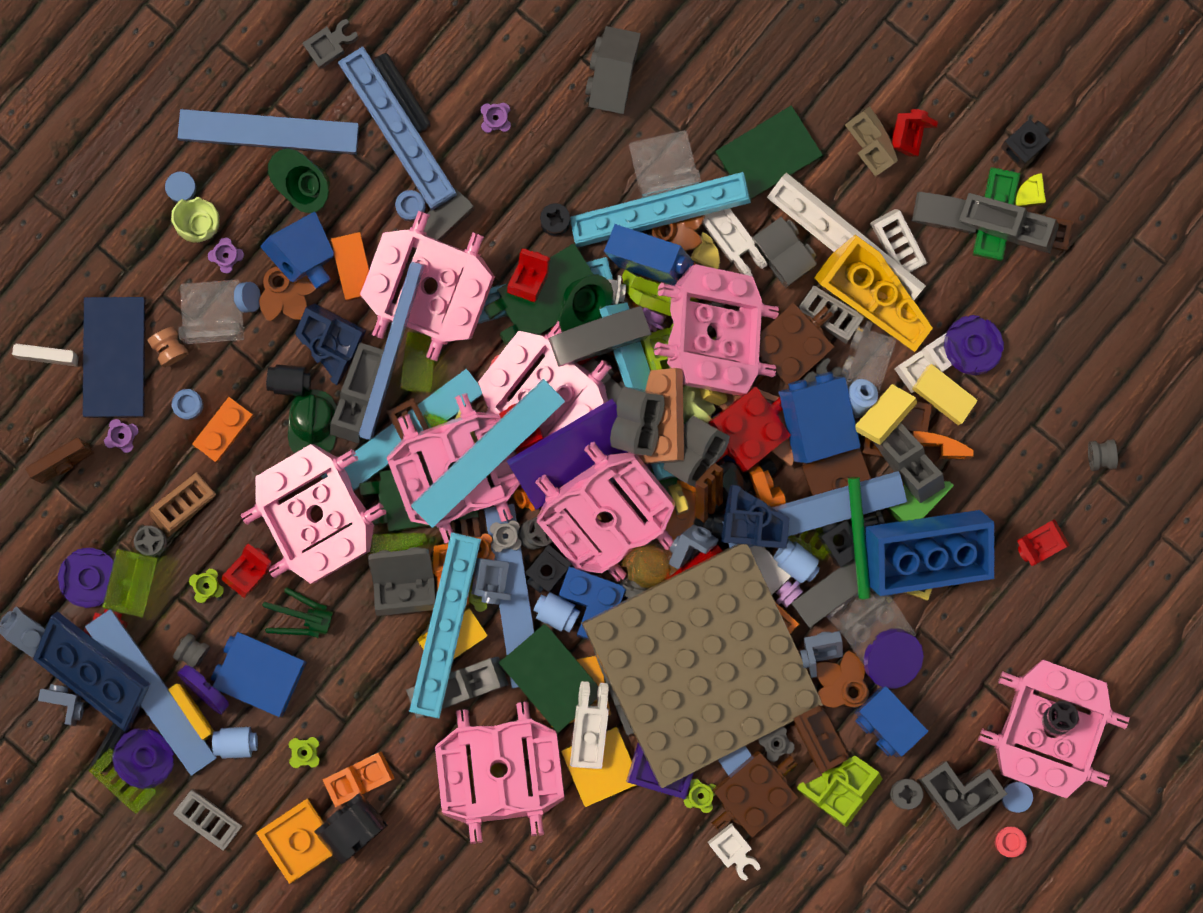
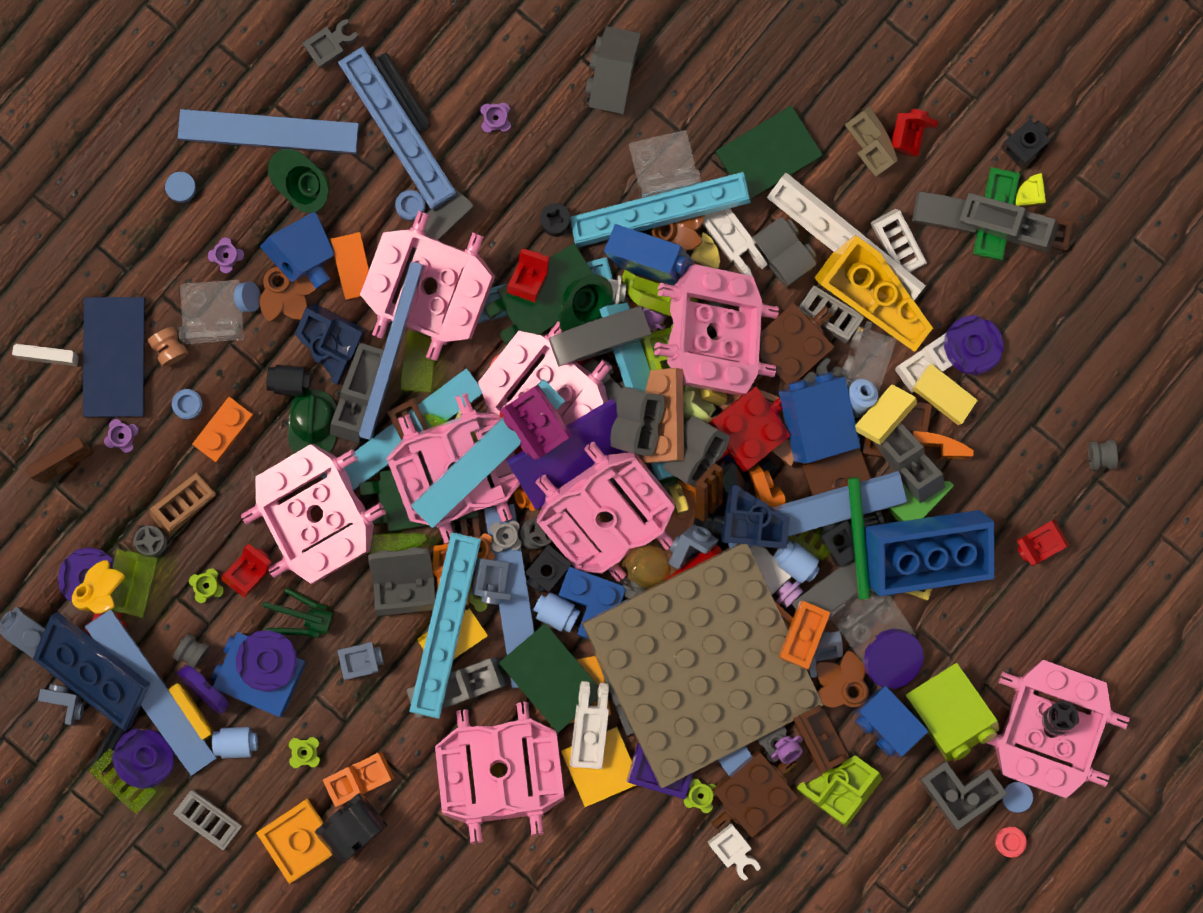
yellowish green hair [171,197,219,243] -> none
dark grey wheel [890,779,923,810] -> none
none -> yellow plate [72,560,125,614]
none -> dark purple tile [236,630,298,692]
none -> sand blue bracket [337,642,384,680]
none -> magenta bracket [500,385,573,460]
none -> medium lavender plate [771,736,803,764]
none -> orange plate [778,600,831,670]
none -> lime brick [906,663,999,762]

